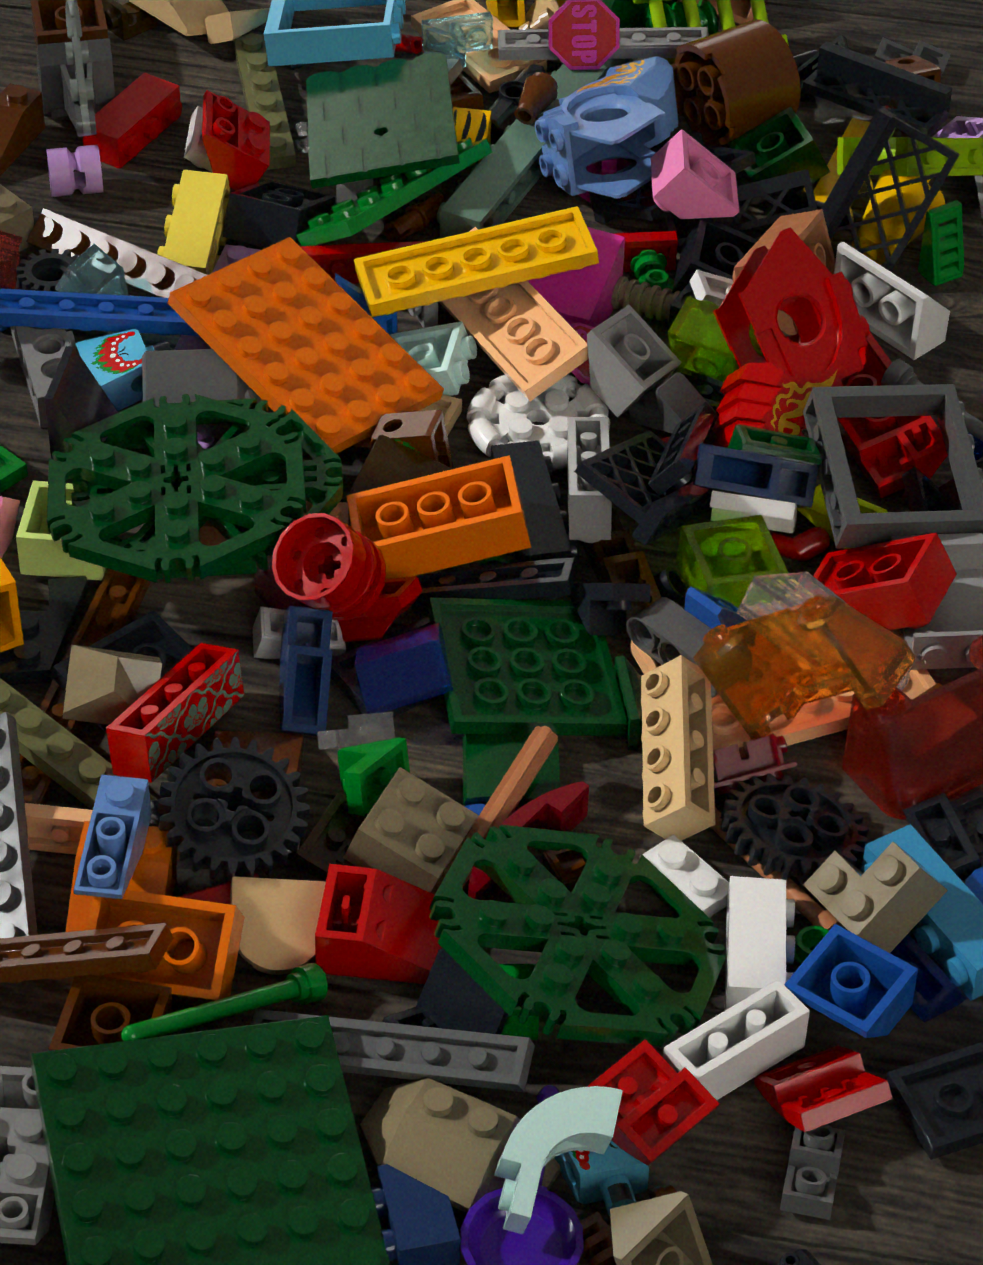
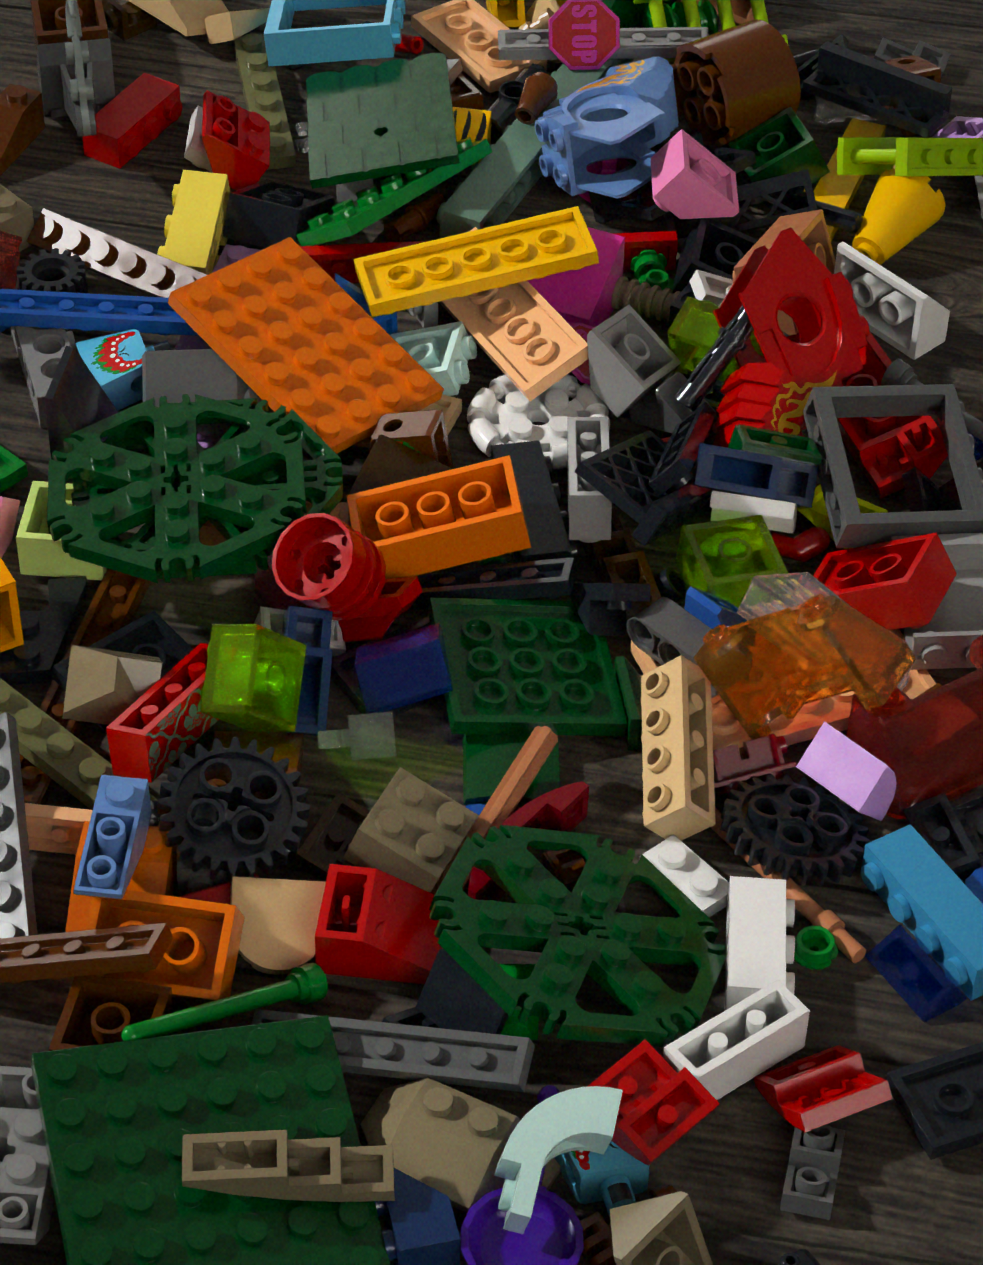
lavender wheel [46,145,103,197] -> none
clear light blue slope [55,243,128,335] -> none
green slope [337,737,410,816] -> none
clear light blue slope [422,12,493,68] -> none
blue slope [784,924,918,1038] -> none
dark tan brick [803,842,948,953] -> none
black fence [821,108,960,272] -> none
green slope [918,200,964,286] -> none
none -> dark tan slope [182,1130,395,1202]
none -> clear neon green brick [200,624,306,732]
none -> black pin [674,304,754,411]
none -> lavender brick [796,721,897,821]

